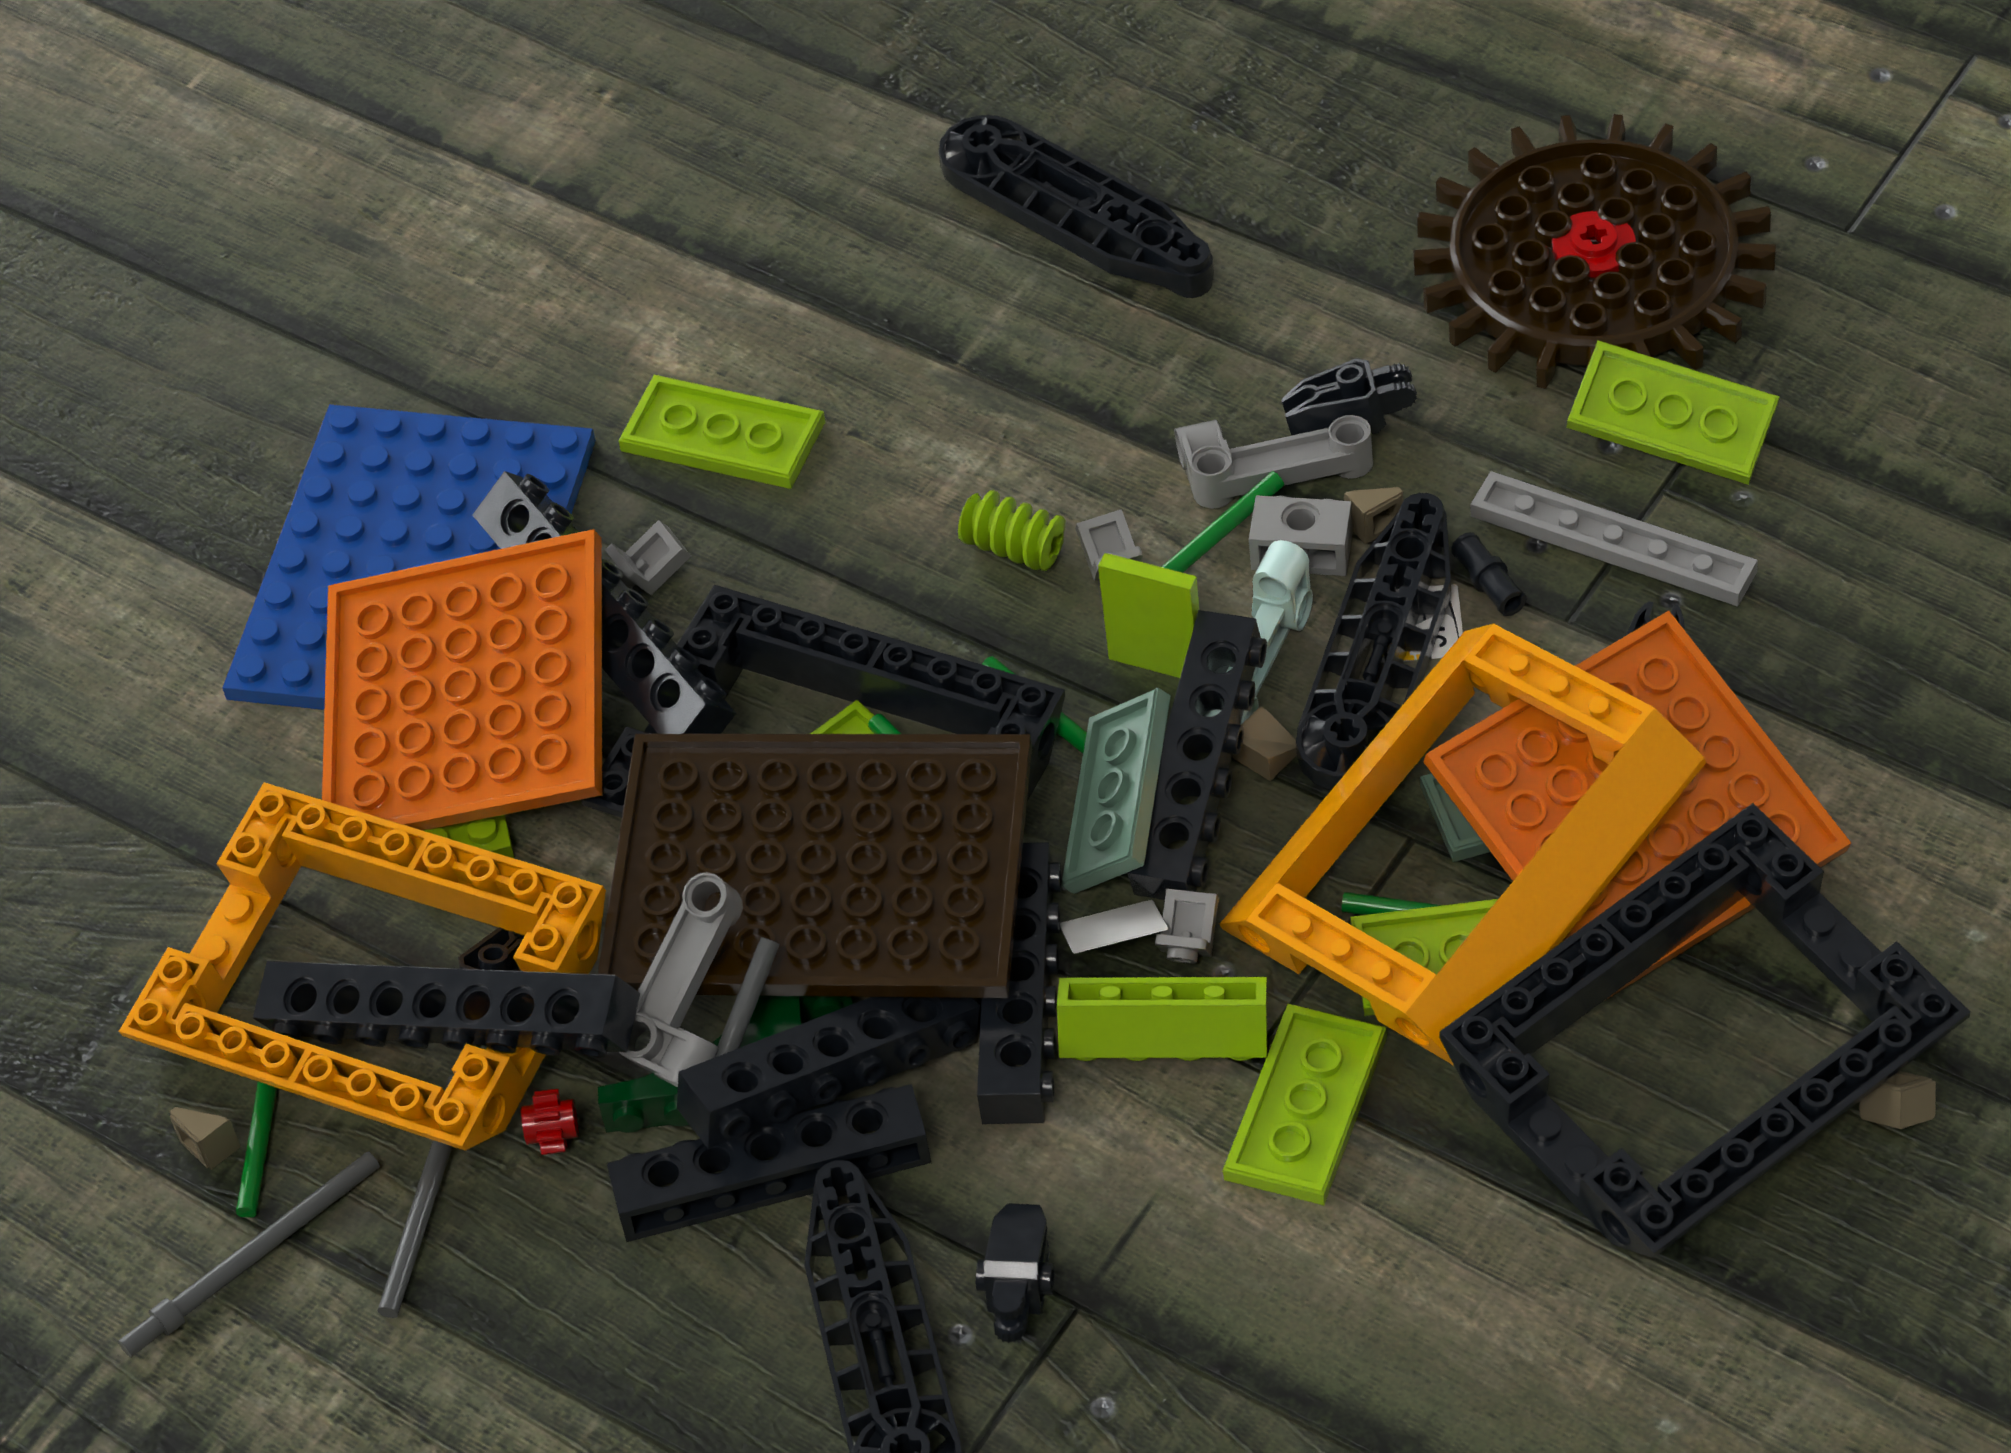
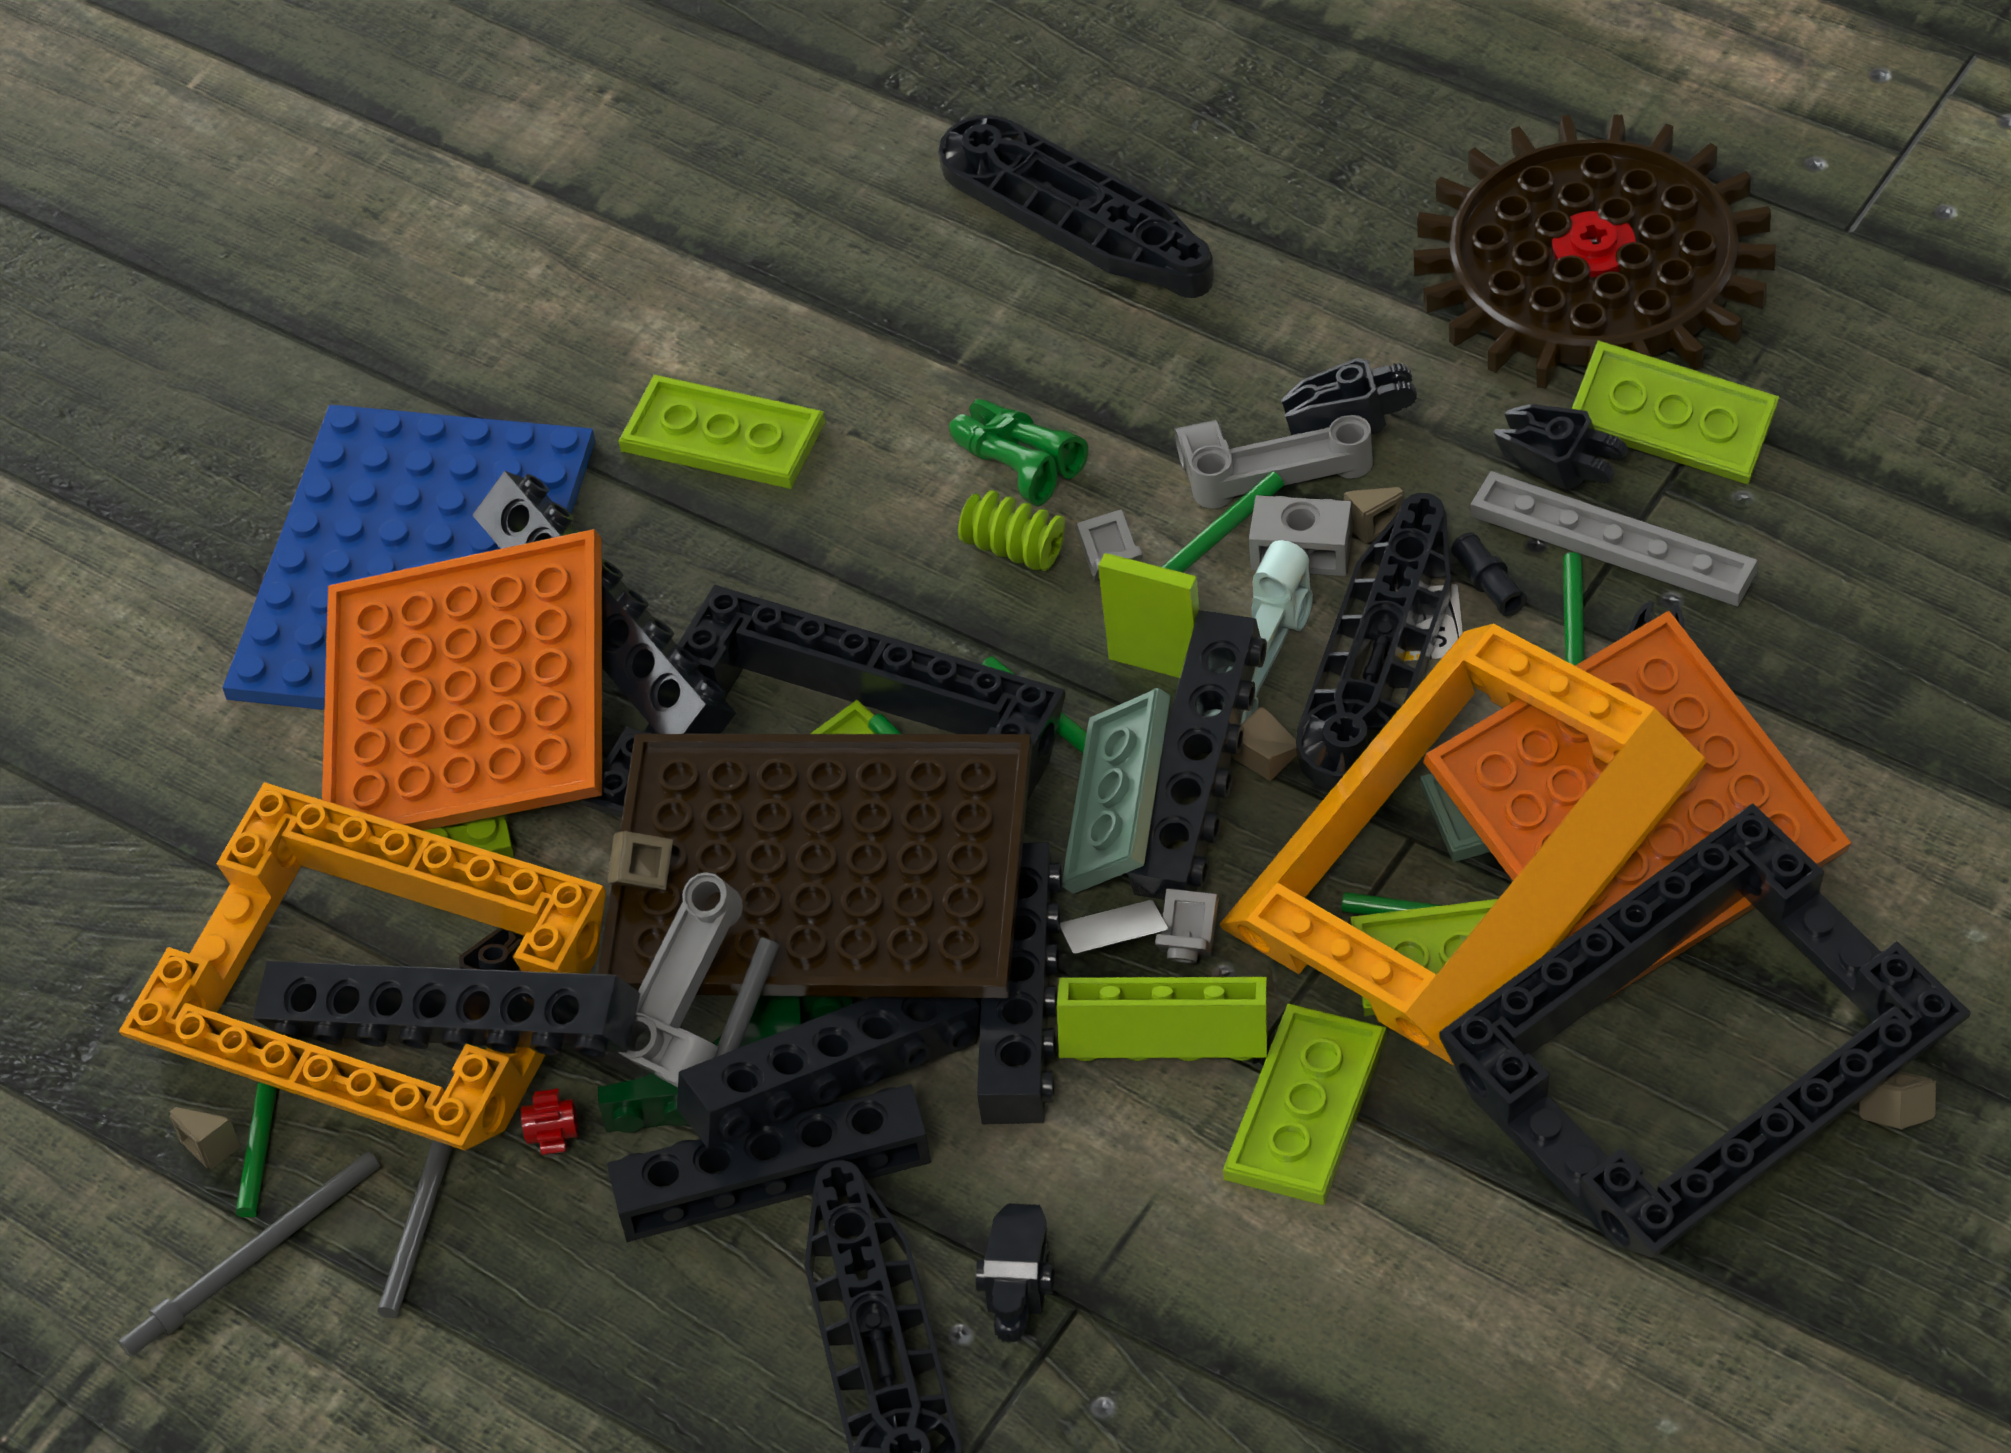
light grey bracket [605,520,691,595] -> none
none -> dark tan slope [608,831,673,890]
none -> green piece [948,399,1089,506]
none -> black hinge [1493,404,1628,491]
none -> green bar [1563,552,1585,666]

